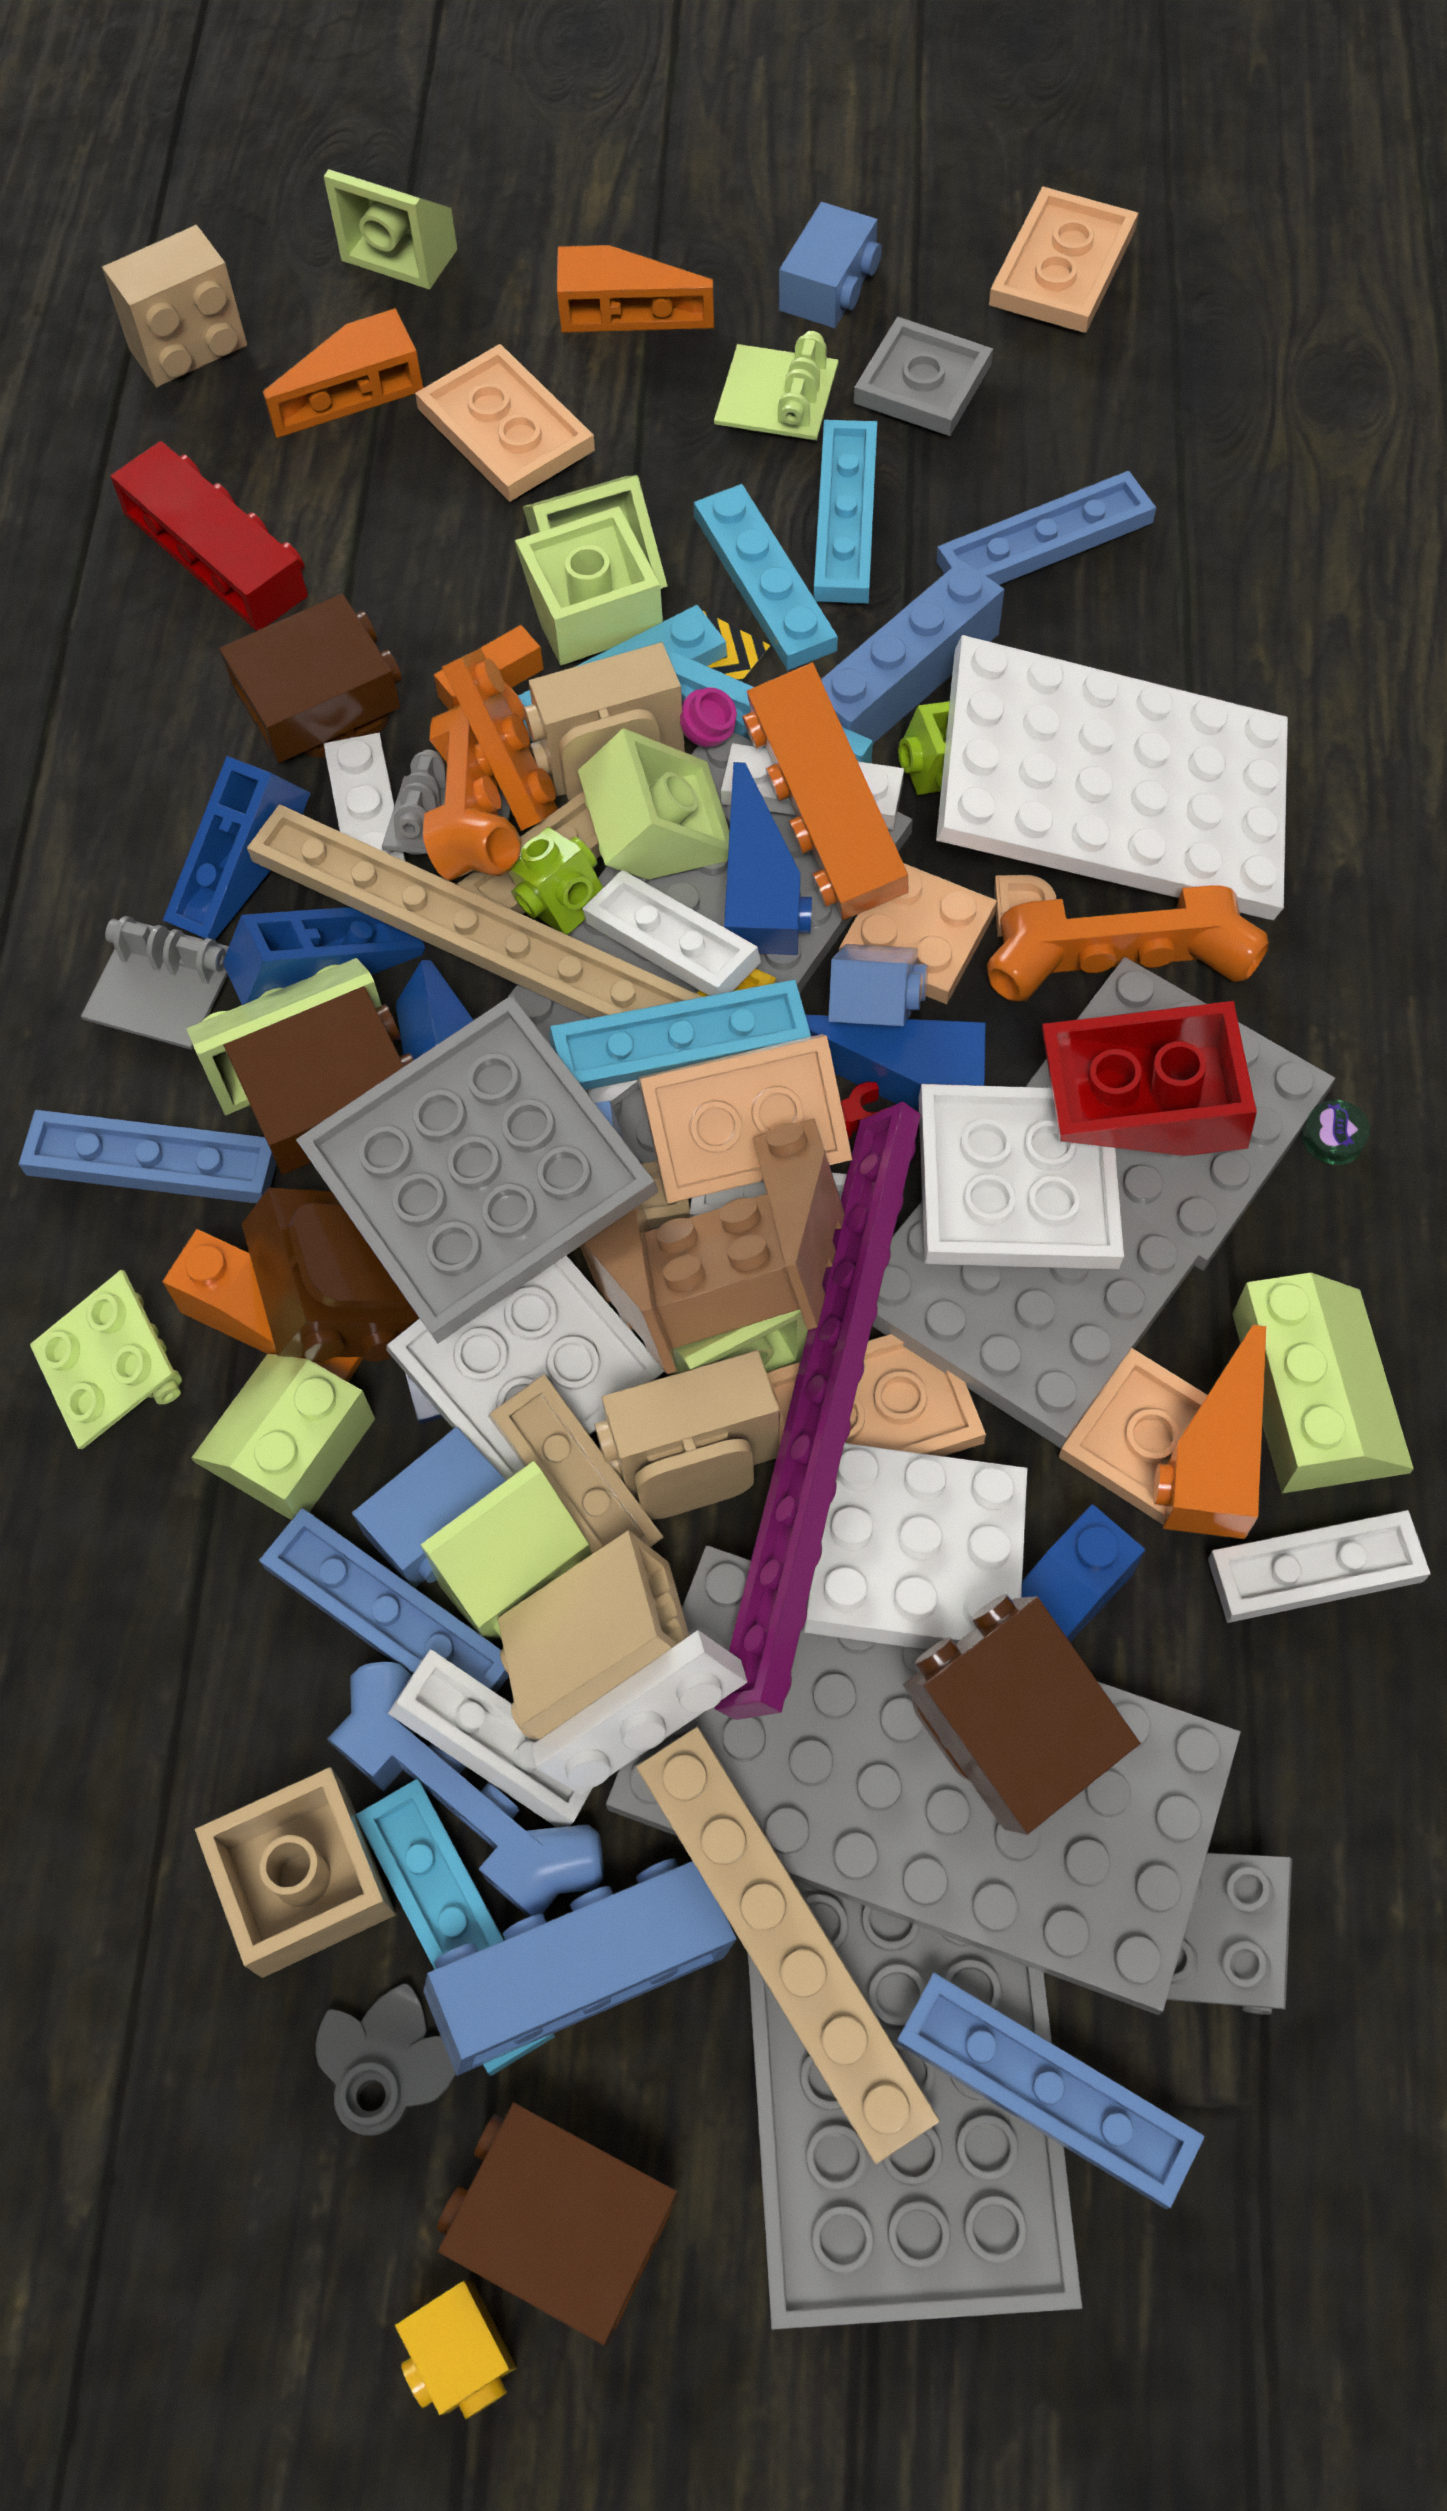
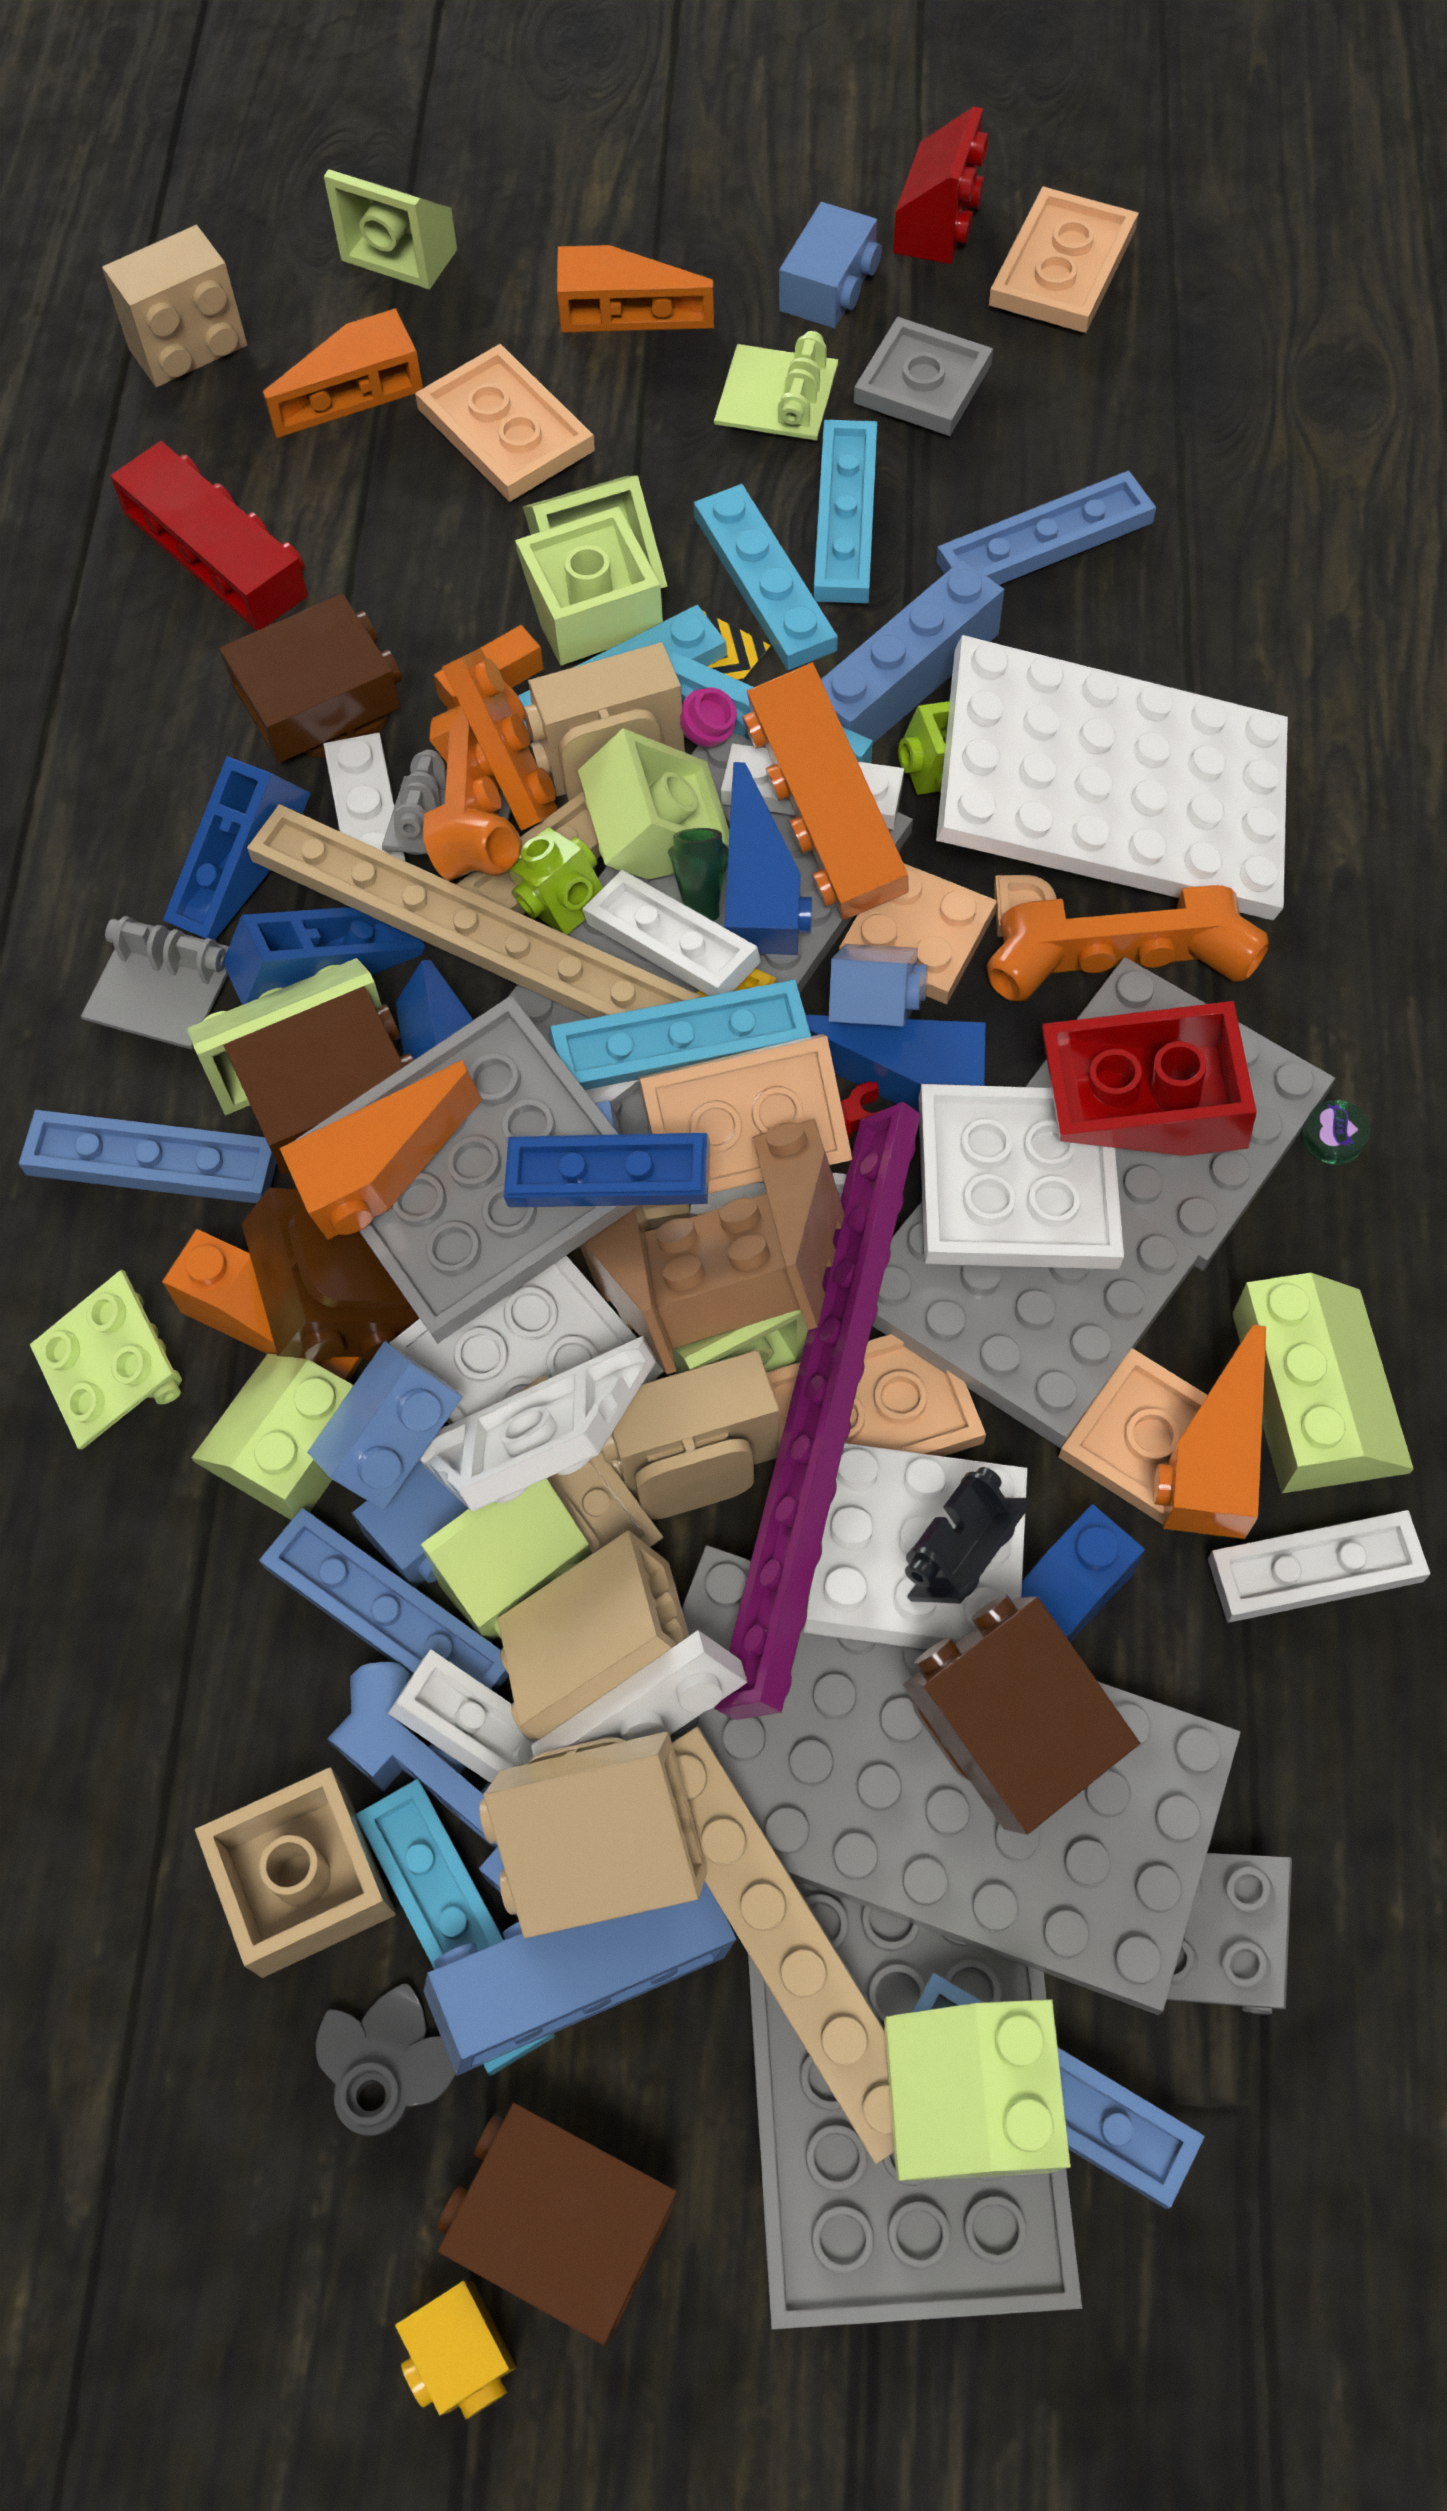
none -> orange slope [279,1060,482,1240]
none -> medium blue brick [307,1341,463,1510]
none -> white wing [419,1336,656,1512]
none -> tan brick [480,1731,707,1939]
none -> blue tile [504,1133,710,1207]
none -> clear green cone [668,828,729,921]
none -> yellowish green slope [884,2000,1070,2182]
none -> red slope [893,107,989,264]
none -> black hinge [905,1467,1032,1604]

